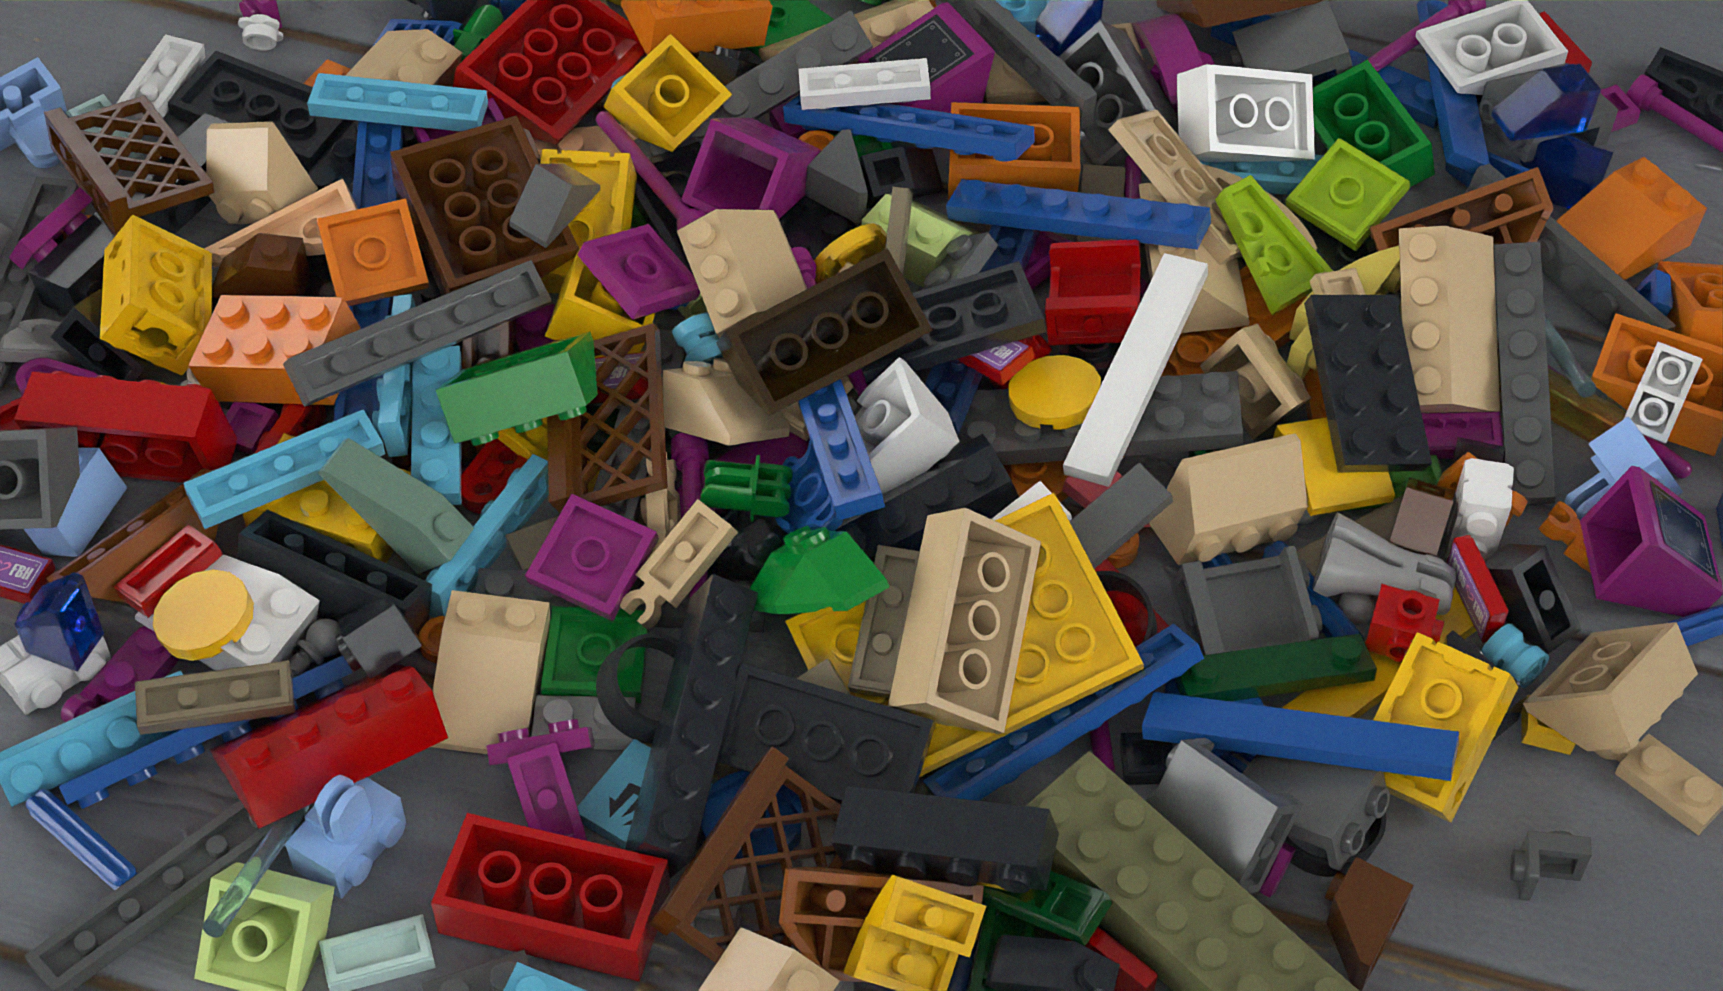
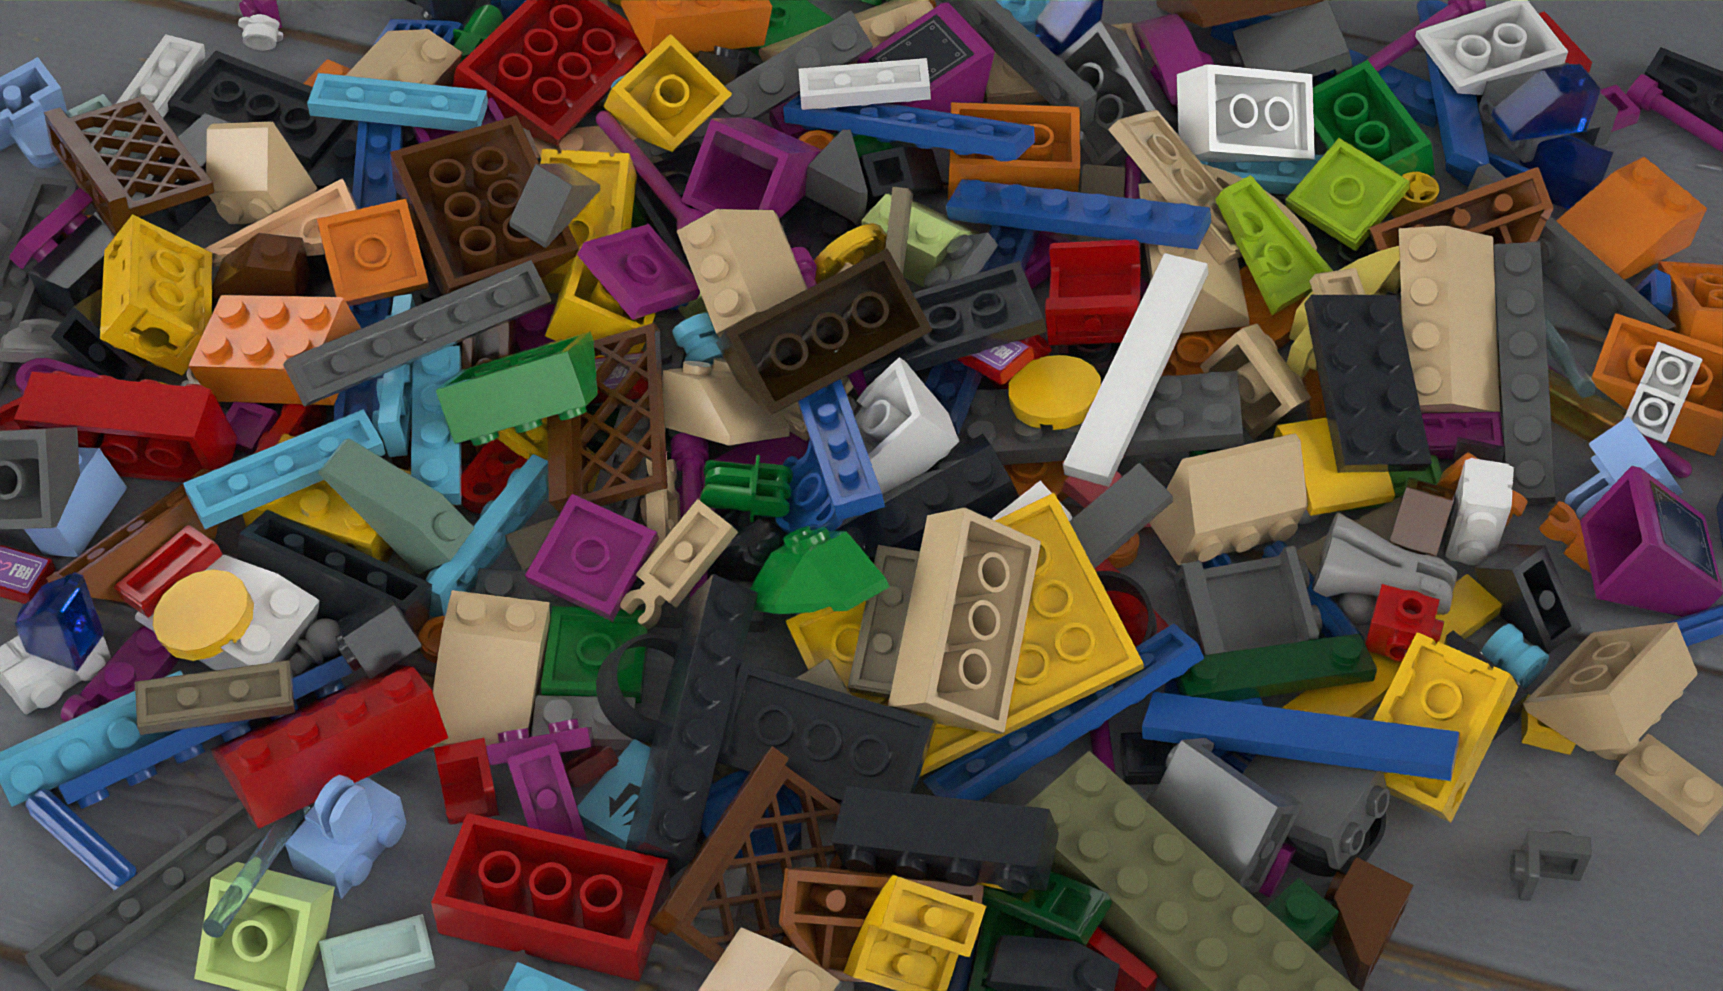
tile [1446,535,1509,643] -> none
none -> red panel [434,738,499,825]
none -> clear red tile [564,745,619,788]
none -> dark green brick [1266,877,1339,953]
none -> yellow wheel [1391,172,1439,218]

